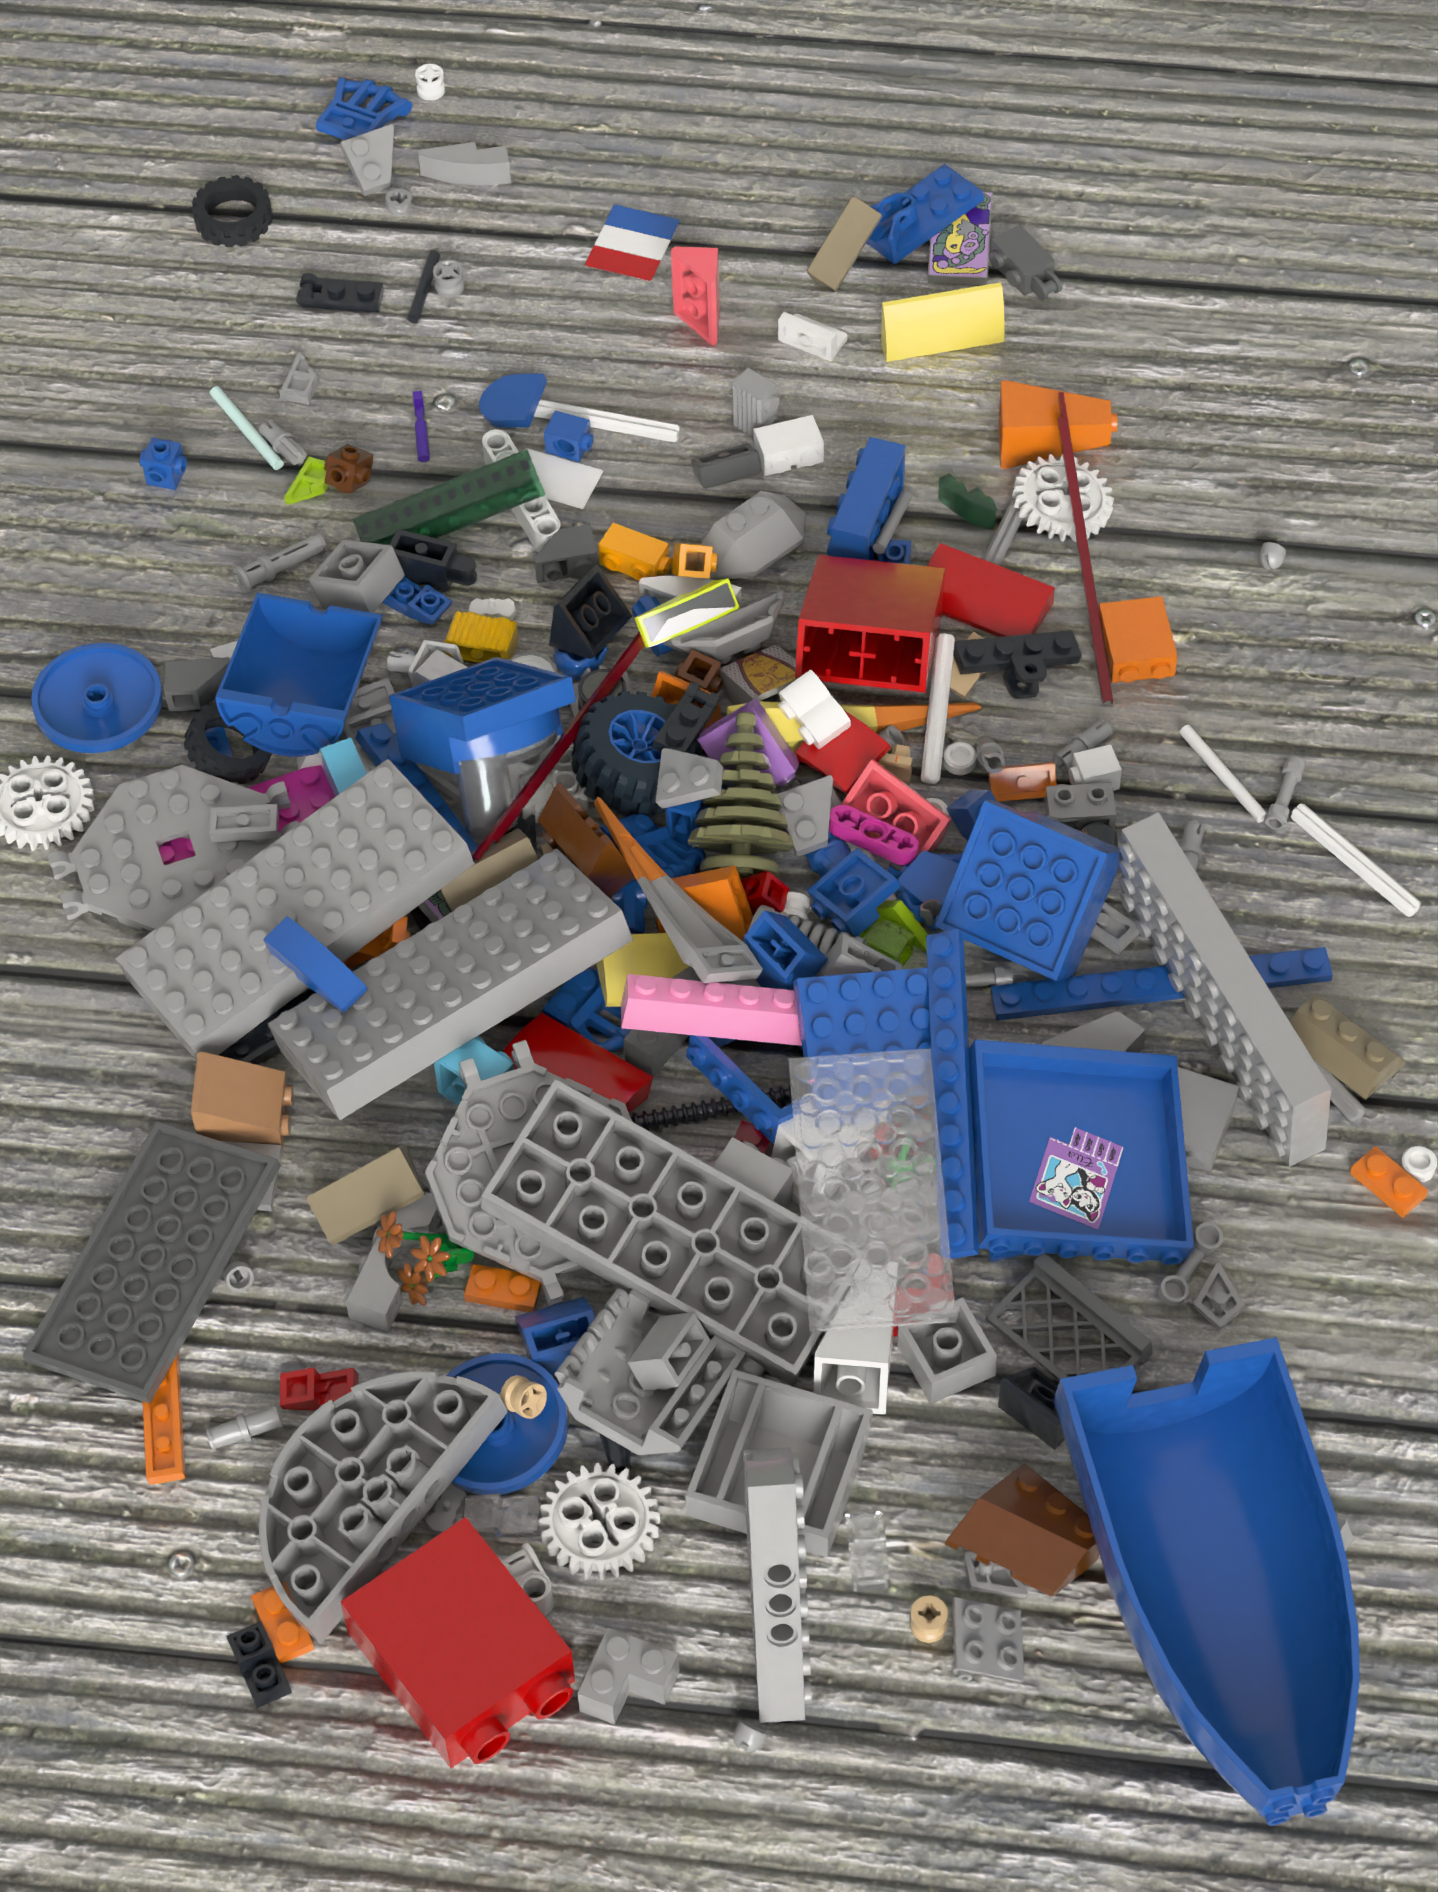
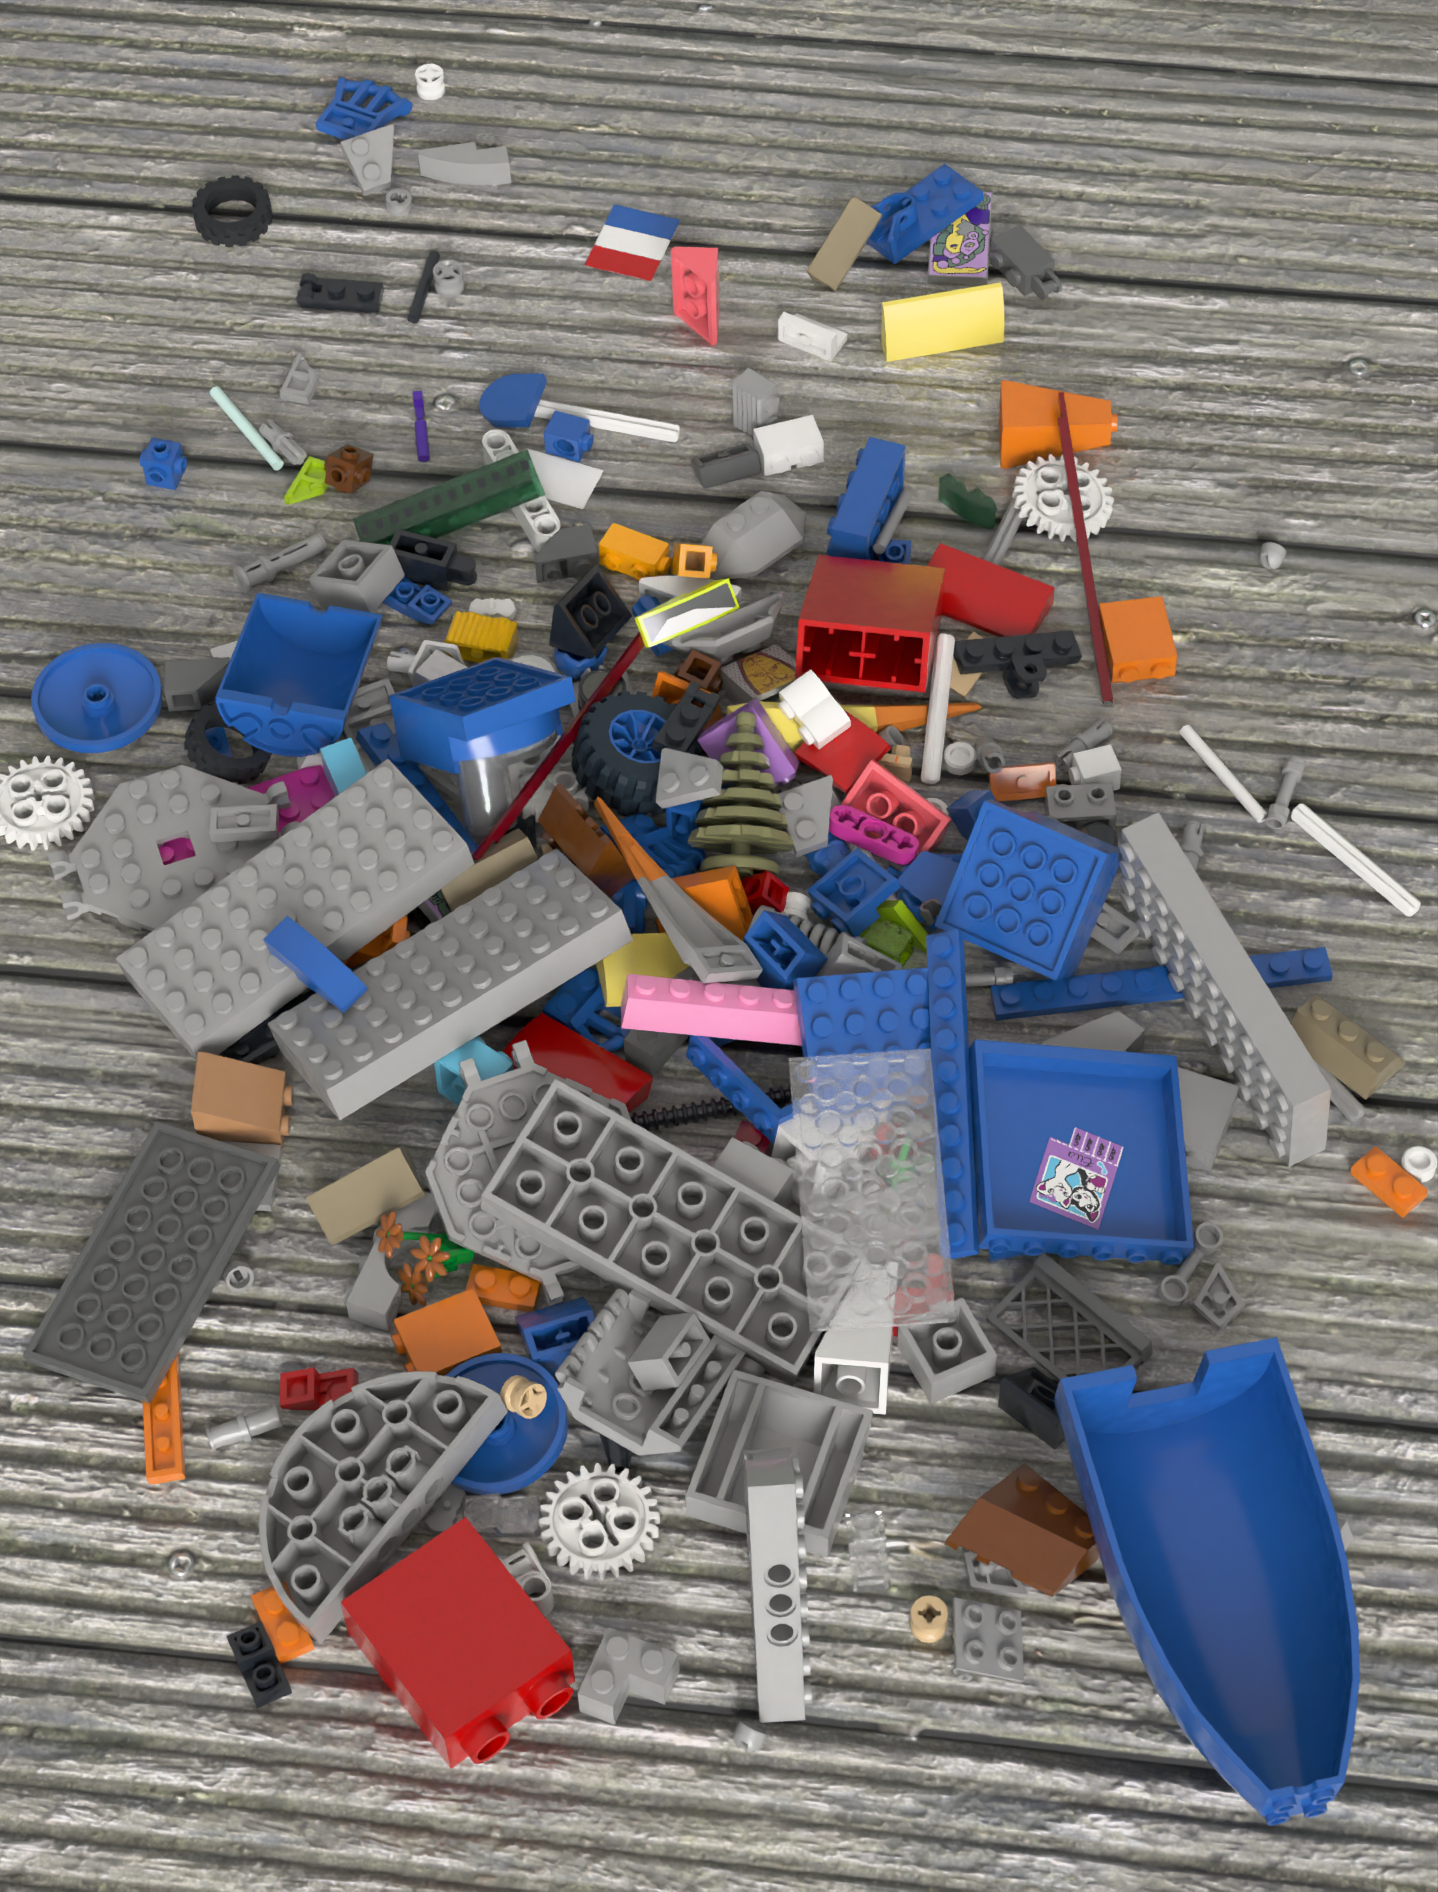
none -> orange brick [391,1288,502,1376]

